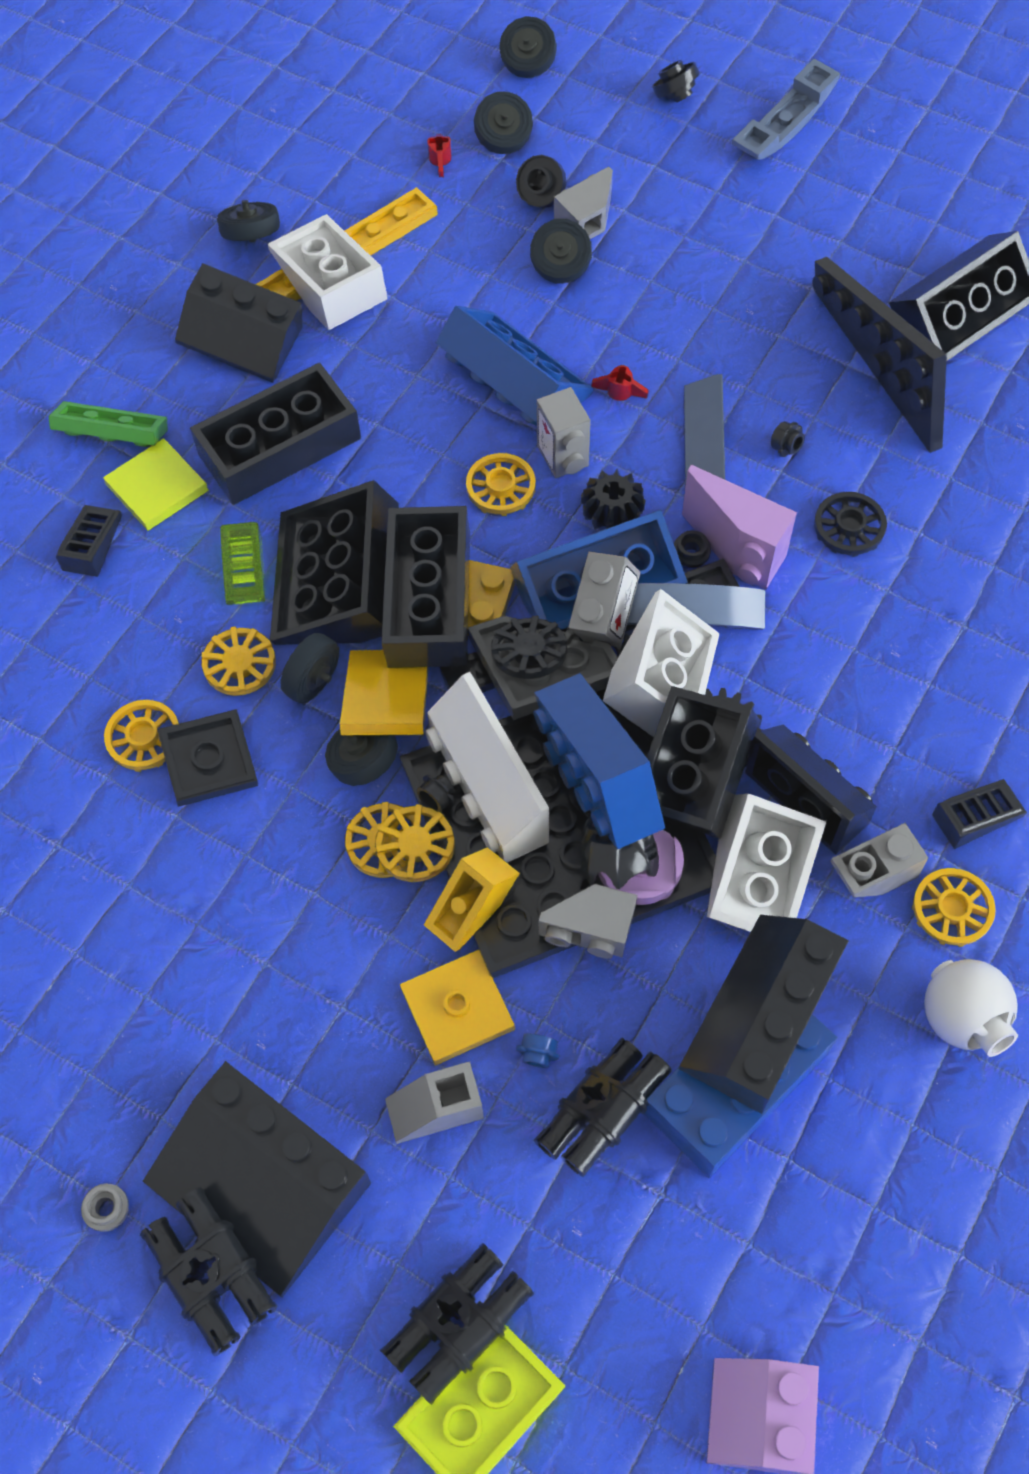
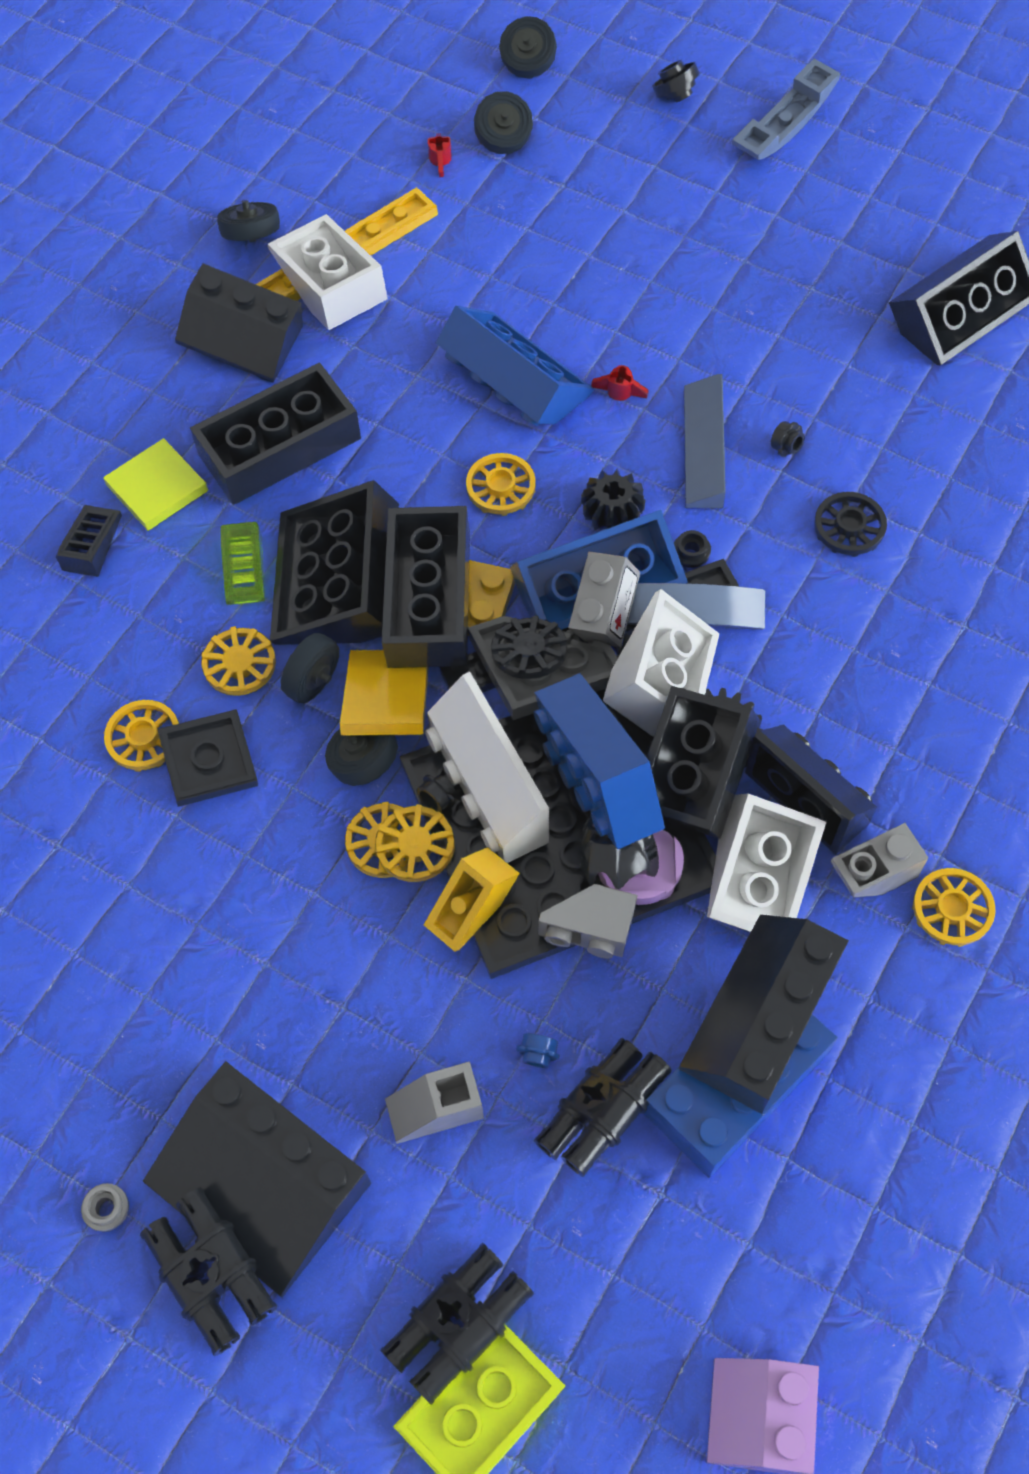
bright green plate [49,401,168,447] -> none
yellow plate [400,949,515,1066] -> none
black plate [516,155,567,208] -> none
black wheel [530,219,592,283] -> none
light grey brick [537,387,590,479] -> none
light grey slope [554,167,613,239] -> none
lavender slope [682,465,797,589] -> none
black wing [812,257,947,453] -> none
white brick [924,959,1018,1057] -> none
black slope [932,779,1027,849] -> none

